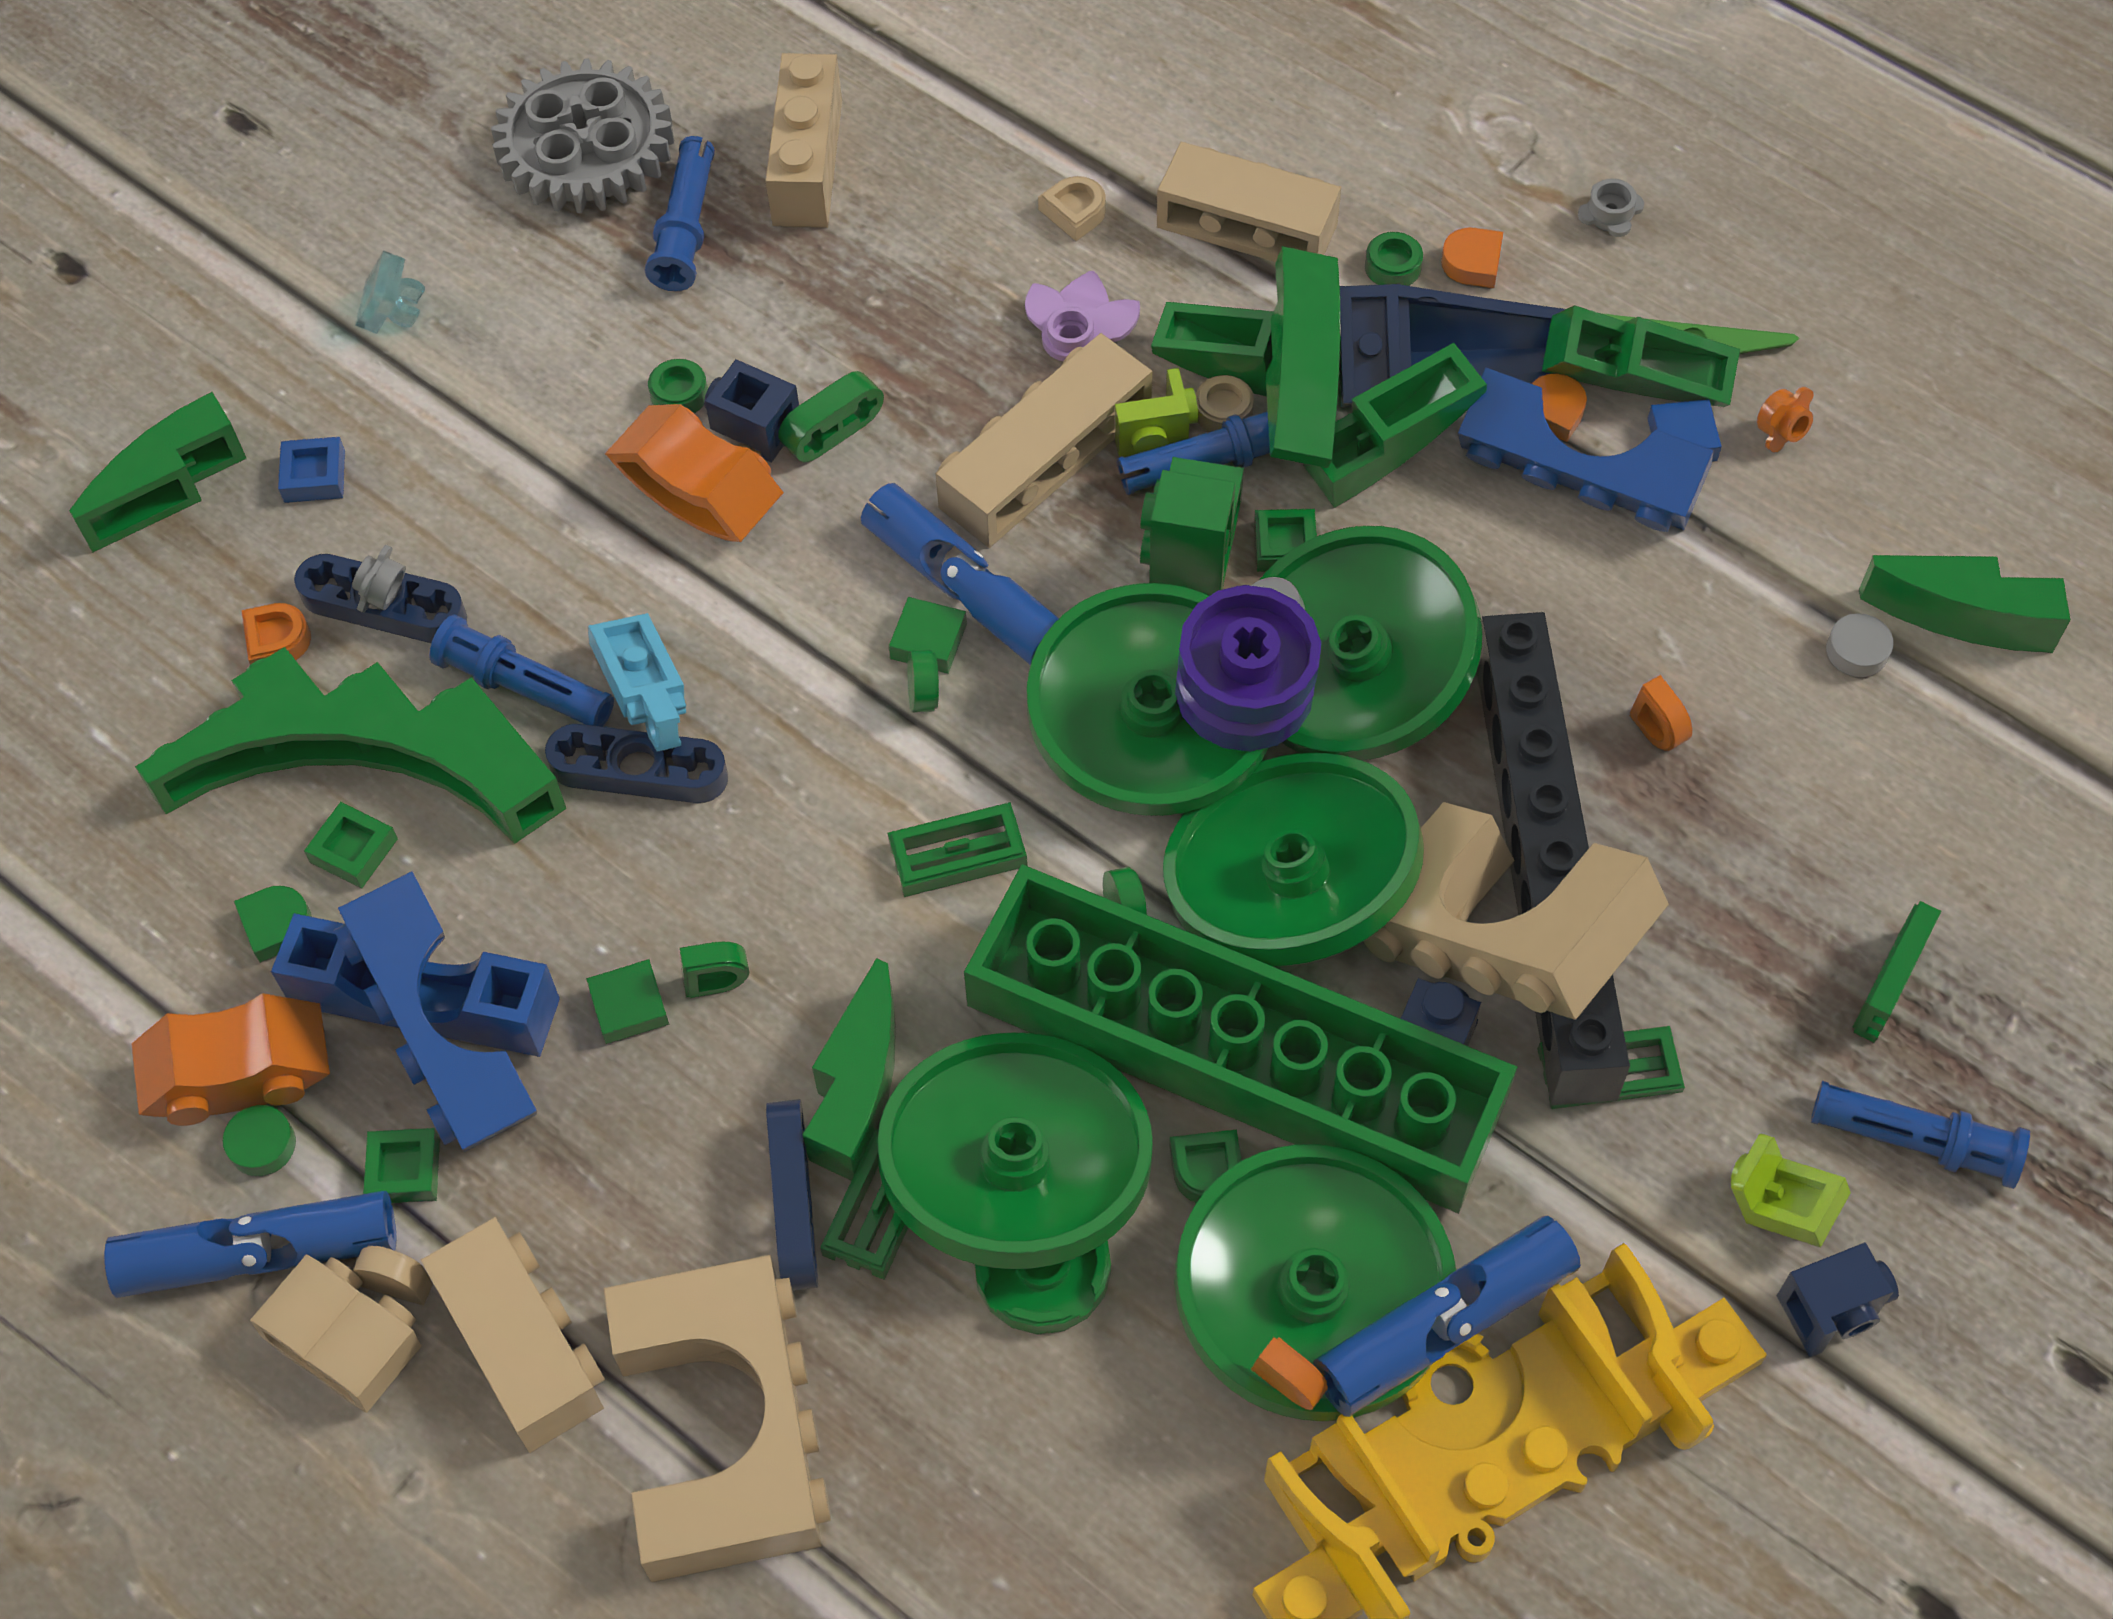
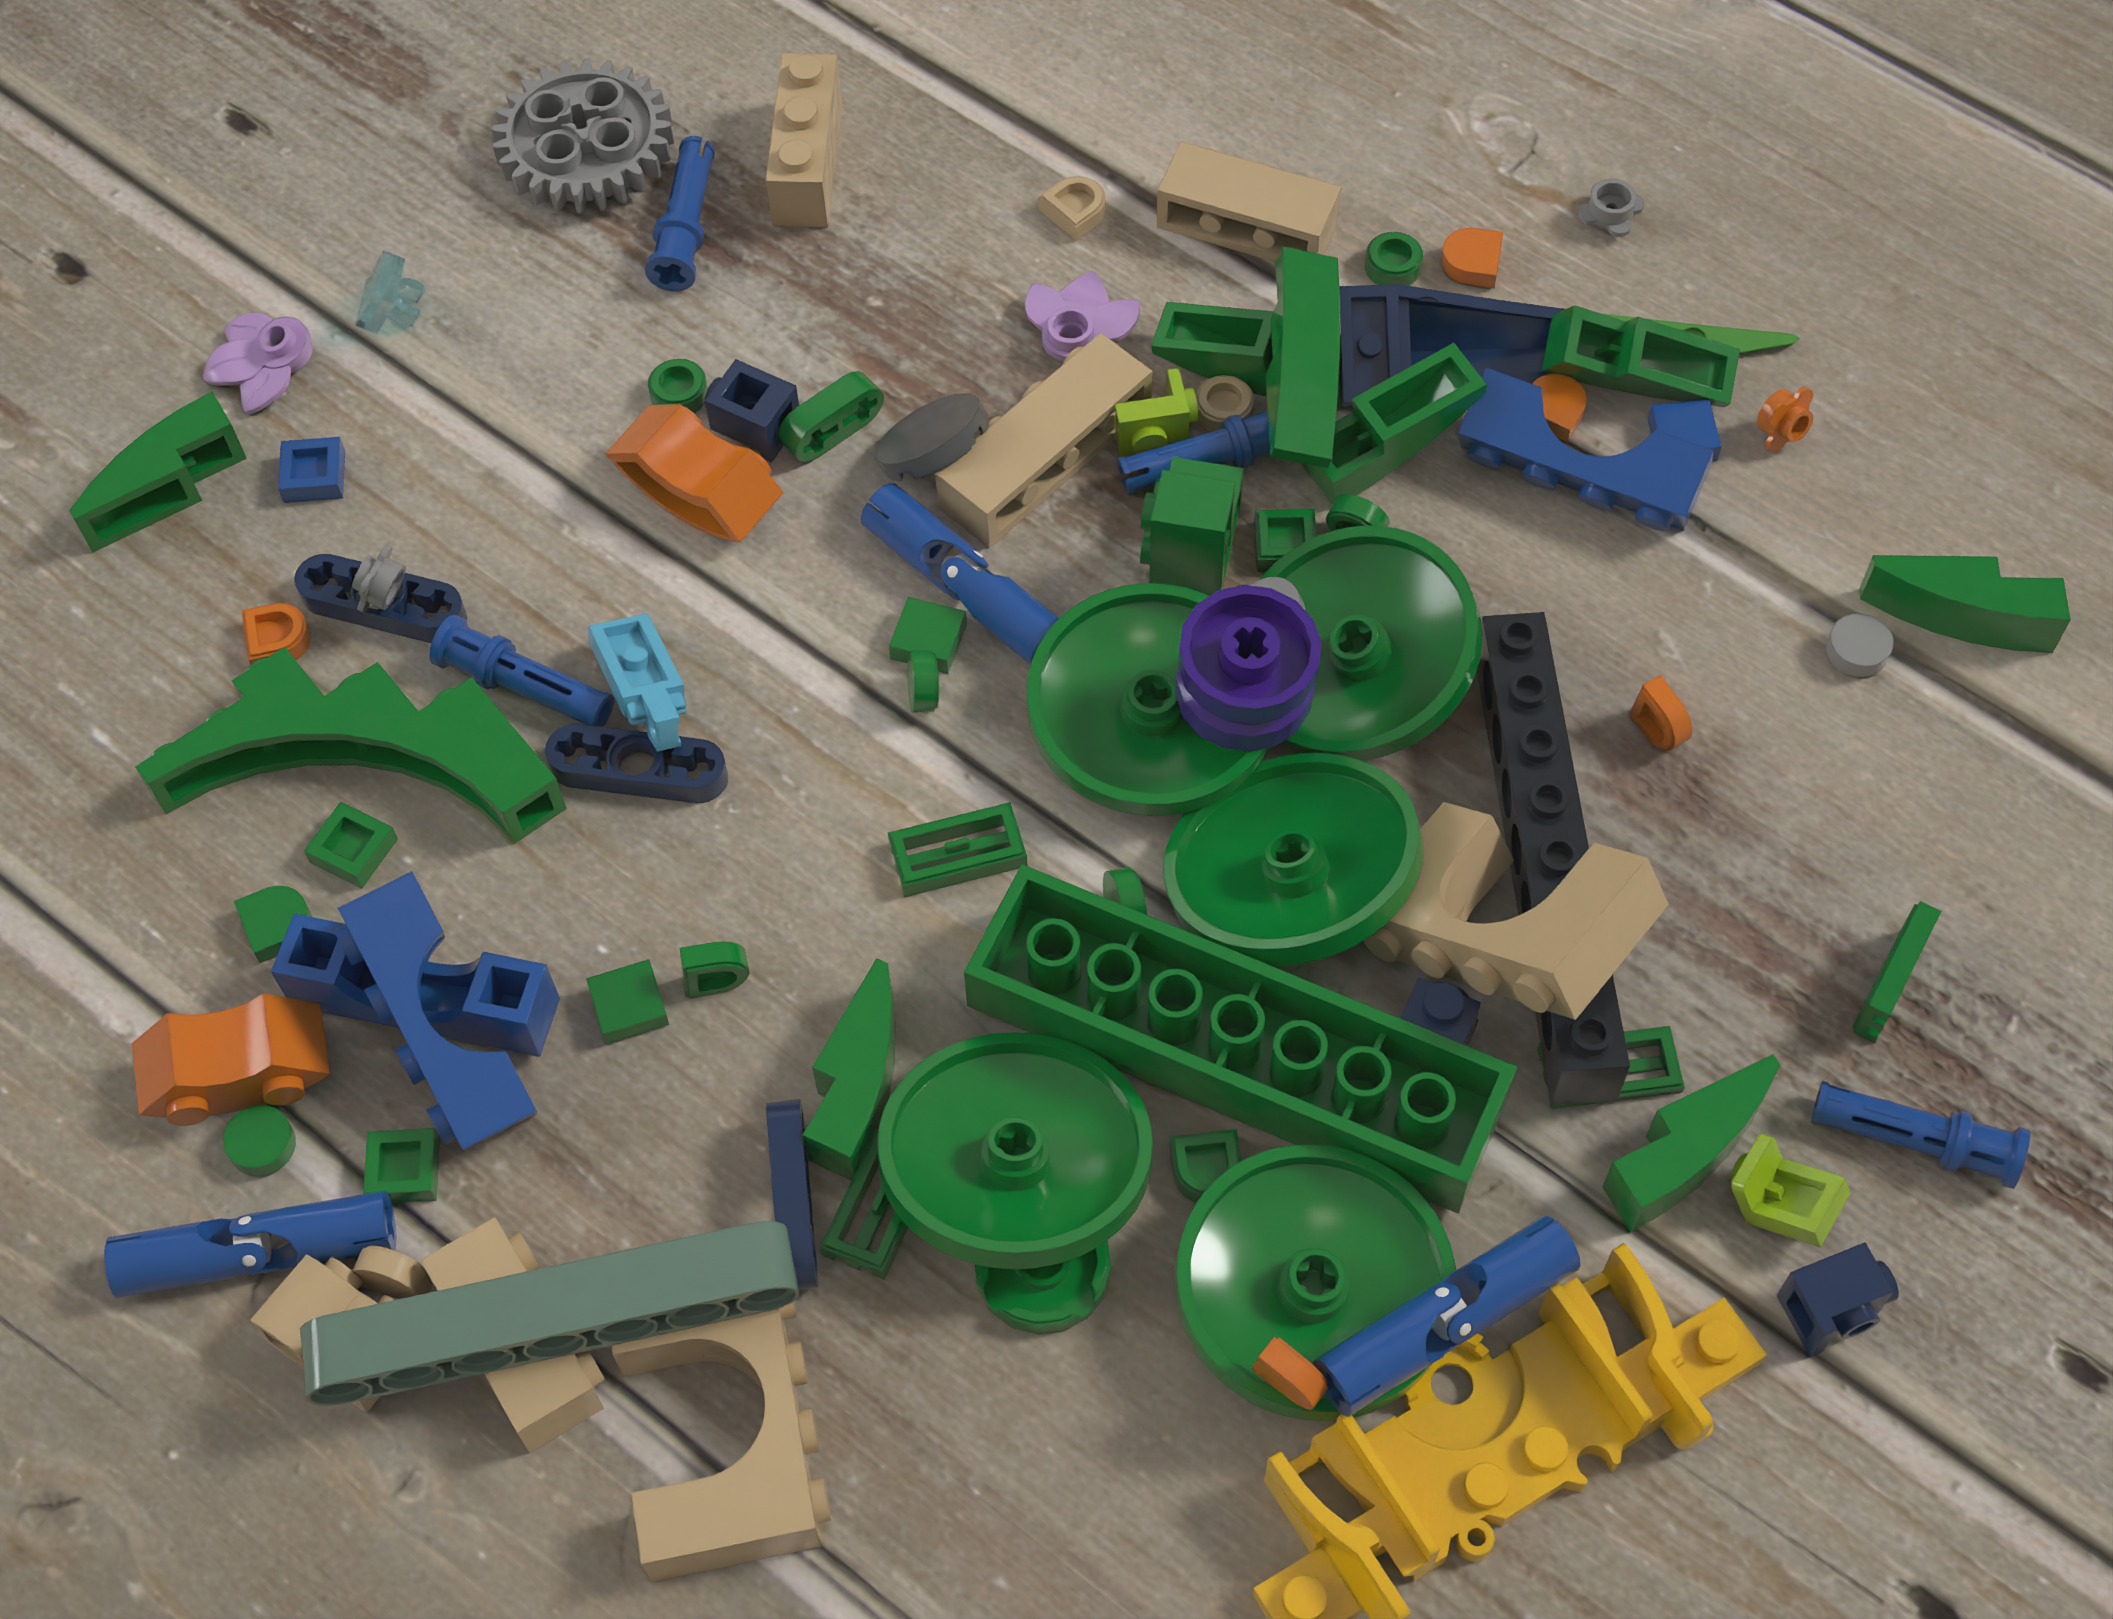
none -> lavender plate [203,312,313,415]
none -> sand green beam [300,1221,799,1406]
none -> dark grey tile [875,393,989,481]
none -> green tile [1326,494,1390,531]
none -> green slope [1602,1054,1781,1233]

